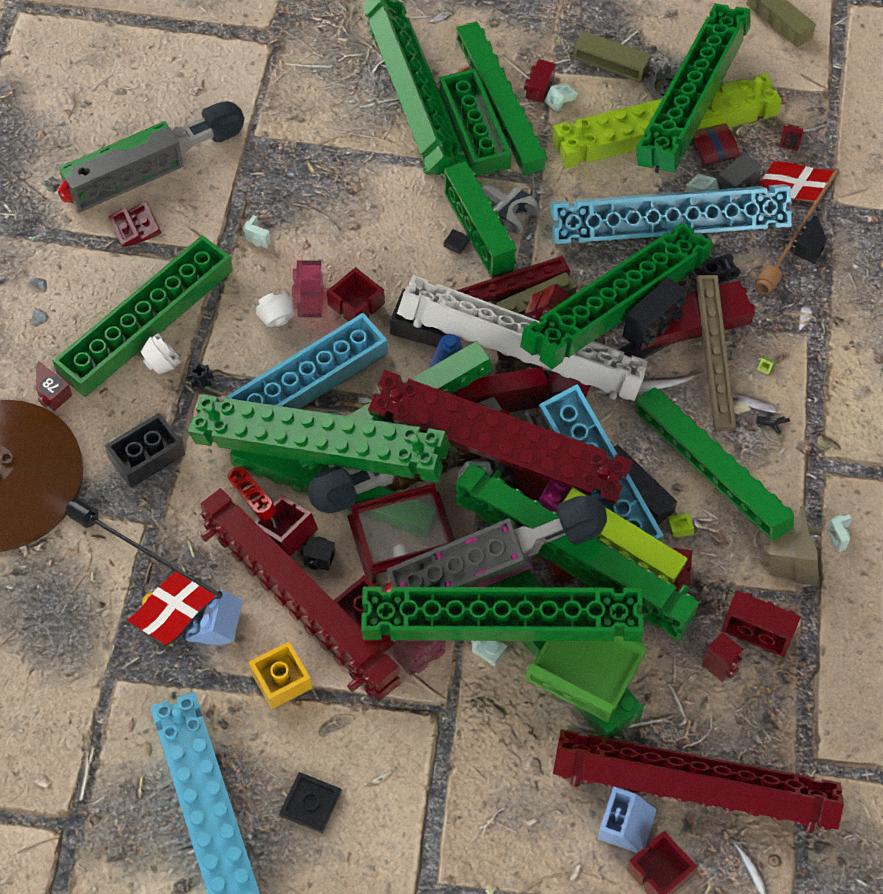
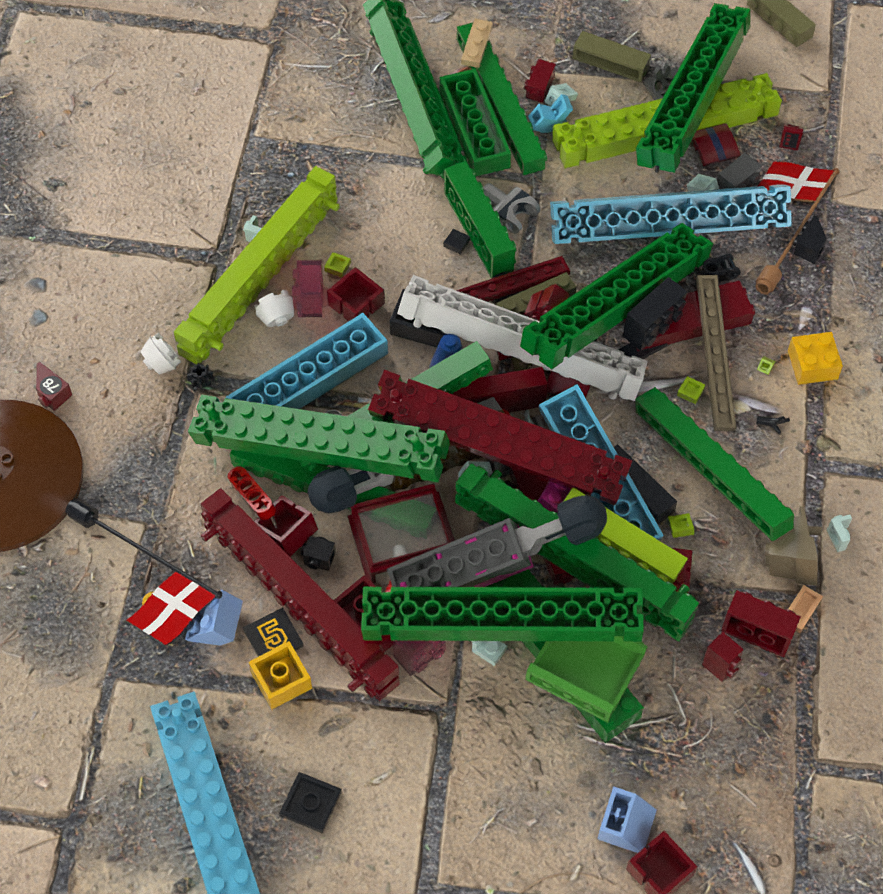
green brick [52,235,233,397] -> none
piece [57,101,244,213] -> none
black brick [104,413,185,488] -> none
slope [108,201,162,247] -> none
dark red brick [553,729,844,833] -> none
none -> lime brick [174,166,340,365]
none -> black tile [243,608,304,657]
none -> lime plate [324,252,351,278]
none -> tan plate [461,19,493,68]
none -> medium azure brick [528,94,573,133]
none -> lime plate [677,376,706,404]
none -> yellow brick [788,332,843,385]
none -> light nougat tile [788,585,823,633]

